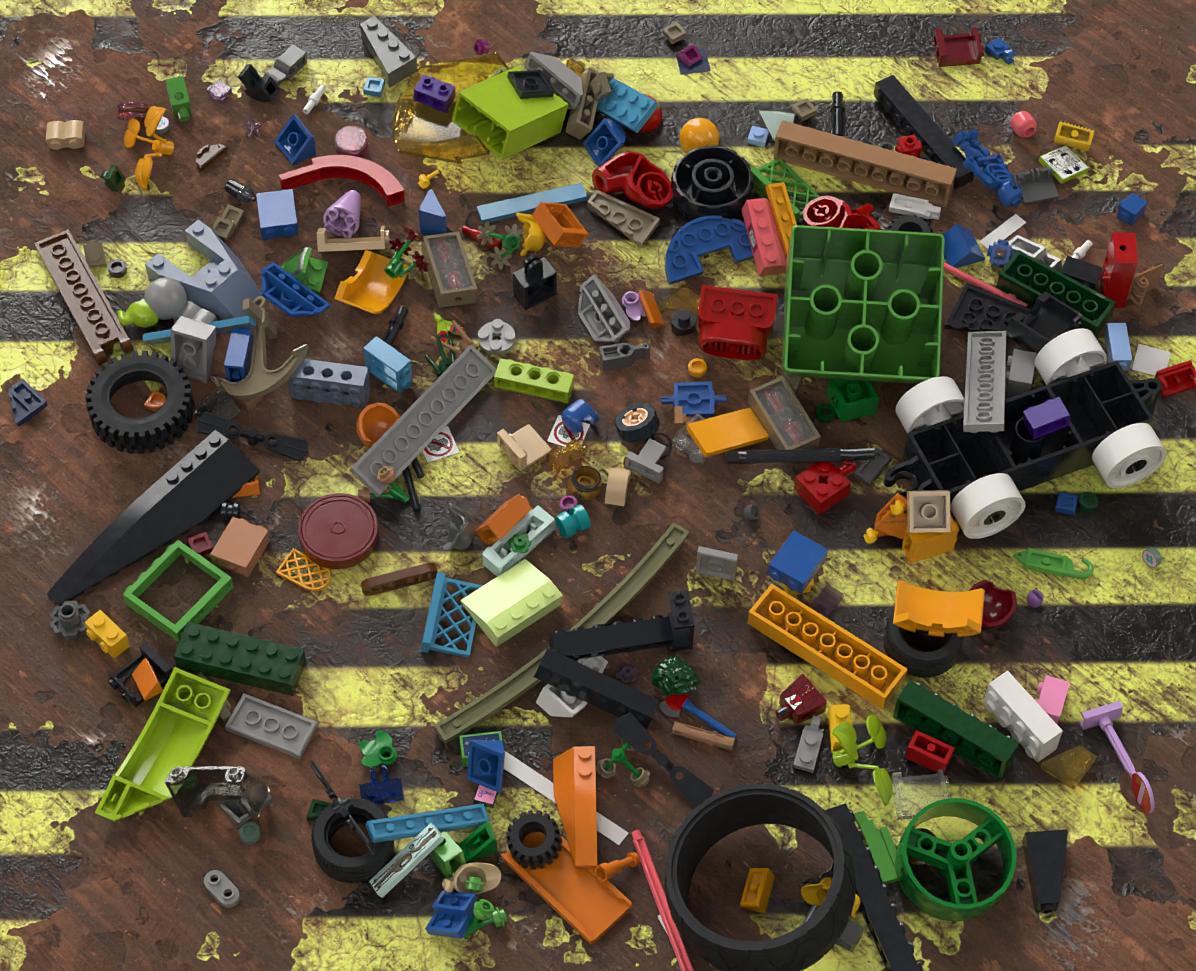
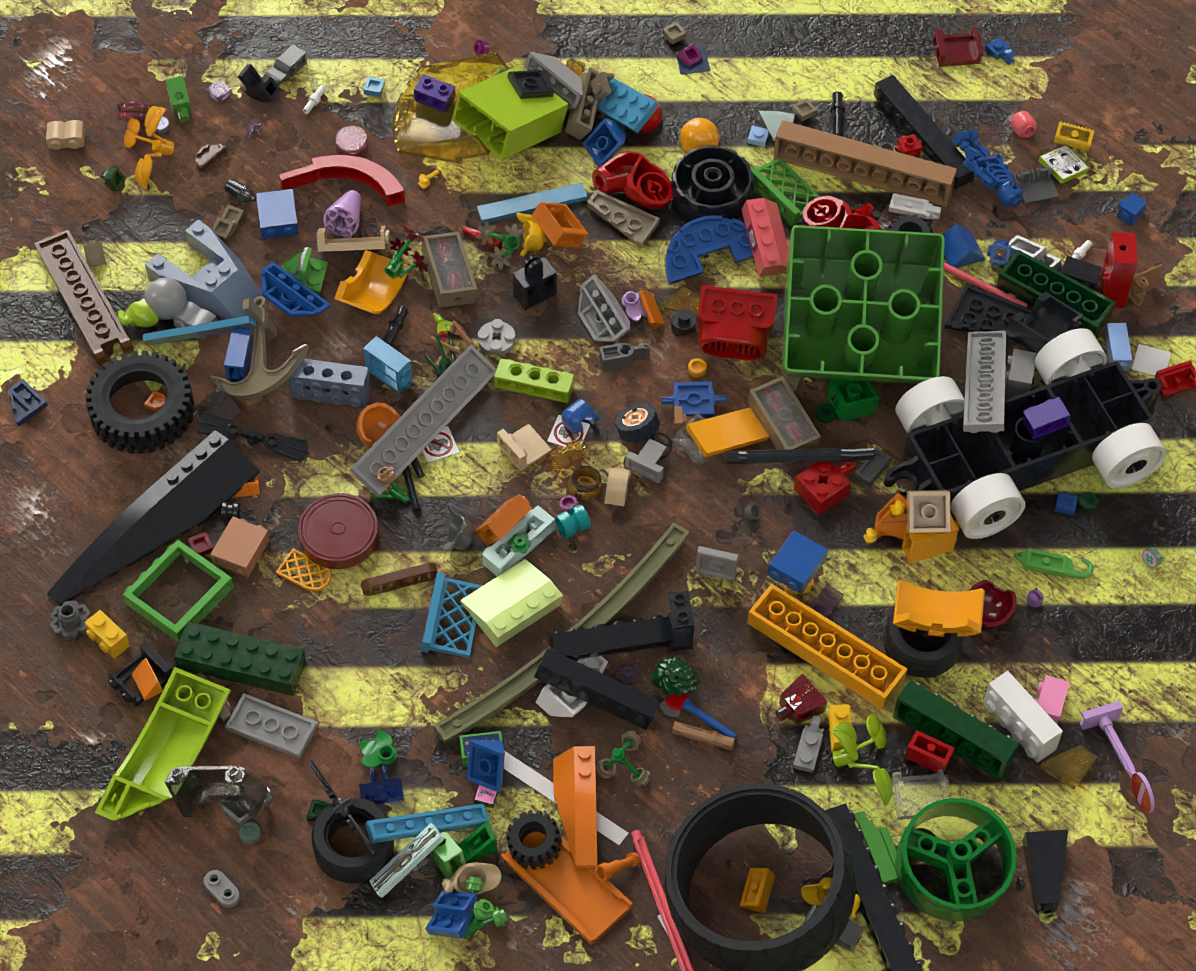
tile [107,259,127,278] -> none
light grey slope [171,316,216,384] -> none
blue slope [274,114,316,165] -> none
wedge [360,16,418,88] -> none
blue slope [419,189,447,235] -> none
black piece [613,712,714,808] -> none
light orange fence [765,182,797,255] -> none
white sticker [979,214,1026,249] -> none

